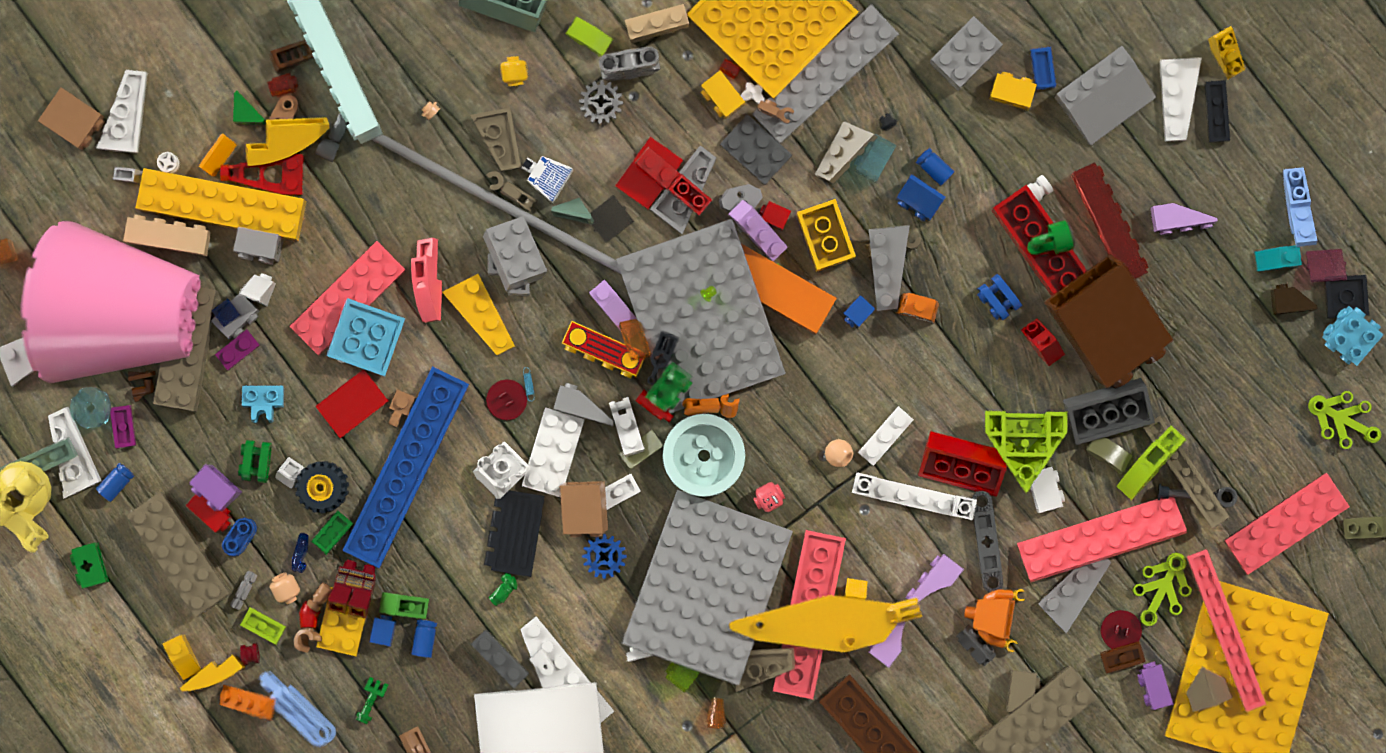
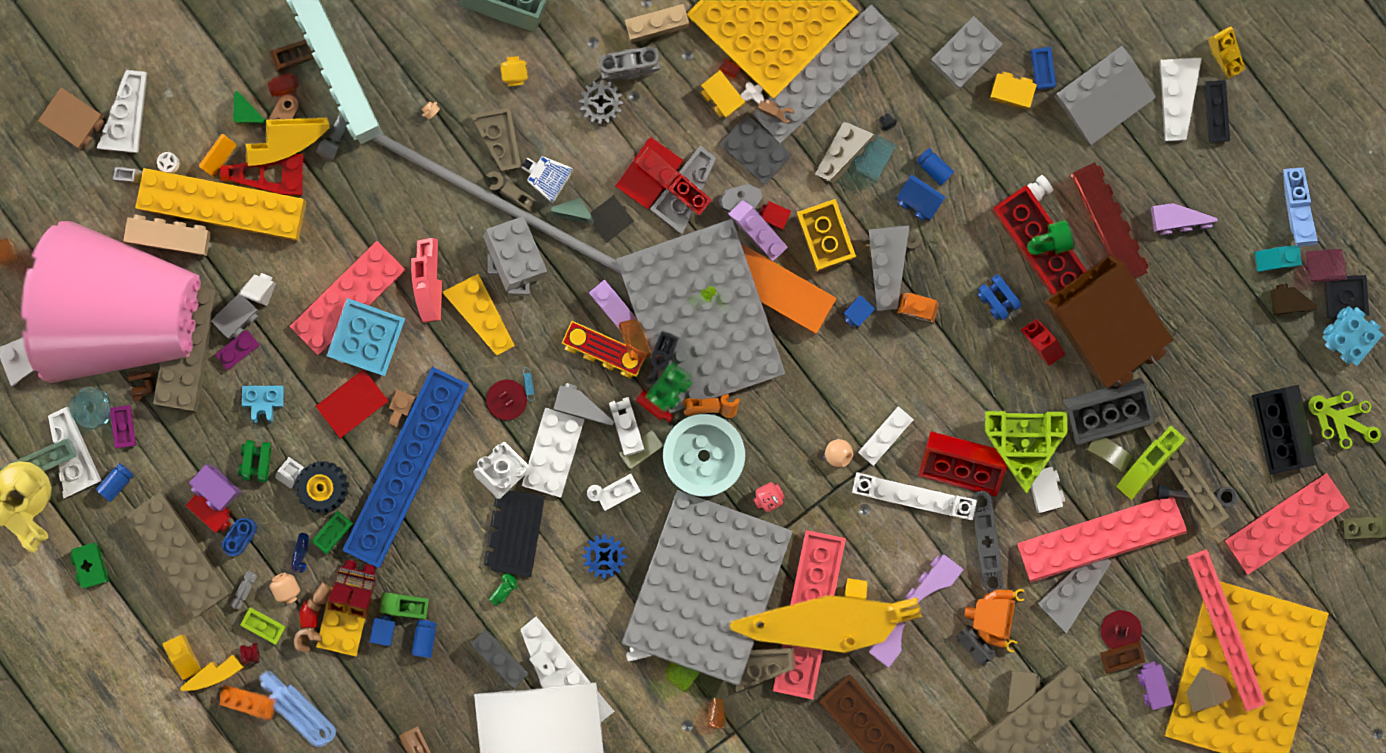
clear blue tile [212,299,241,328] -> none
light grey brick [233,227,284,265] -> none
green hinge [356,677,389,724] -> none
medium nougat brick [560,481,608,537] -> none
lime slope [565,17,613,56] -> none
lime plant [1133,553,1192,626] -> none
none -> black slope [1252,385,1317,475]

